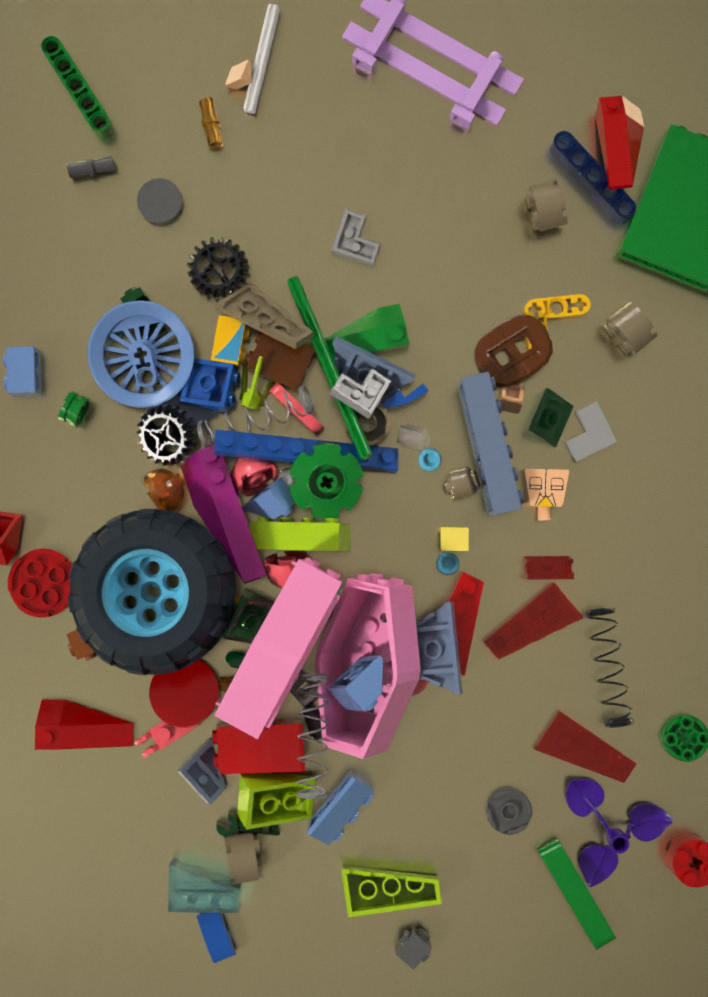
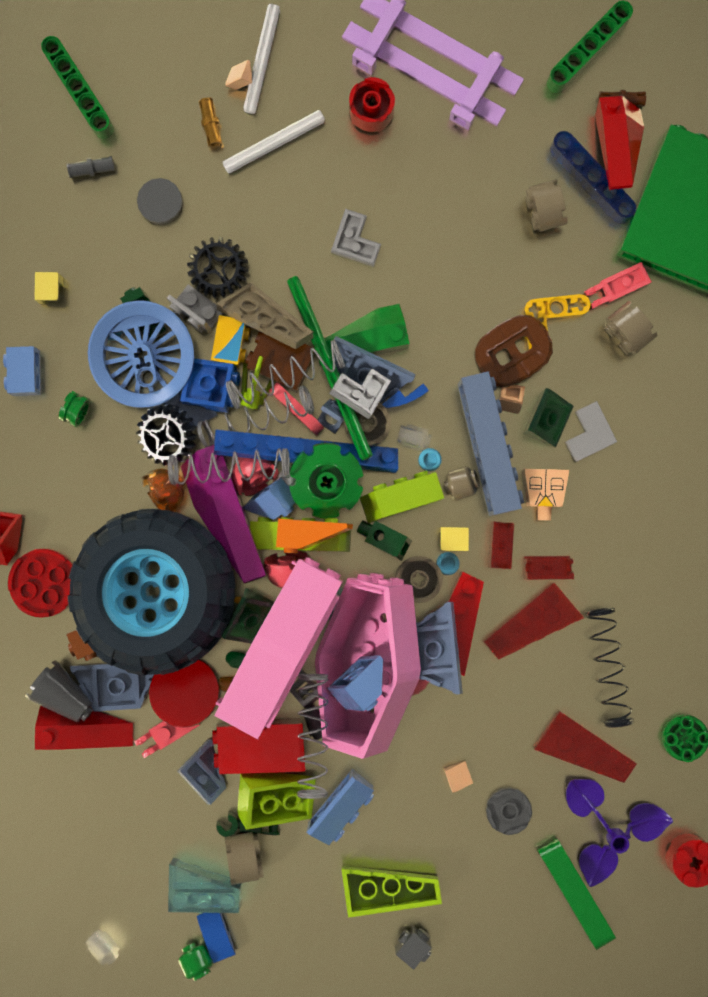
none -> dark grey cone [25,660,93,722]
none -> light yellow panel [35,272,63,304]
none -> sand blue wing [70,663,154,711]
none -> clear brick [85,929,120,965]
none -> light grey bracket [167,284,224,334]
none -> light grey piece [168,448,290,485]
none -> green head [178,943,213,981]
none -> white axle [223,110,325,173]
none -> light grey piece [226,339,345,409]
none -> orange slope [276,519,353,553]
none -> sand blue bracket [317,399,344,433]
none -> red brick [349,77,395,132]
none -> dark green torso [357,520,412,561]
none -> lime wedge [360,470,444,523]
none -> dark tan brick [395,556,443,603]
none -> light nougat slope [444,761,473,793]
none -> clear red hinge [488,521,514,569]
none -> green beam [547,0,633,93]
none -> coral hinge [584,262,651,309]
none -> reddish brown pin [598,90,646,107]

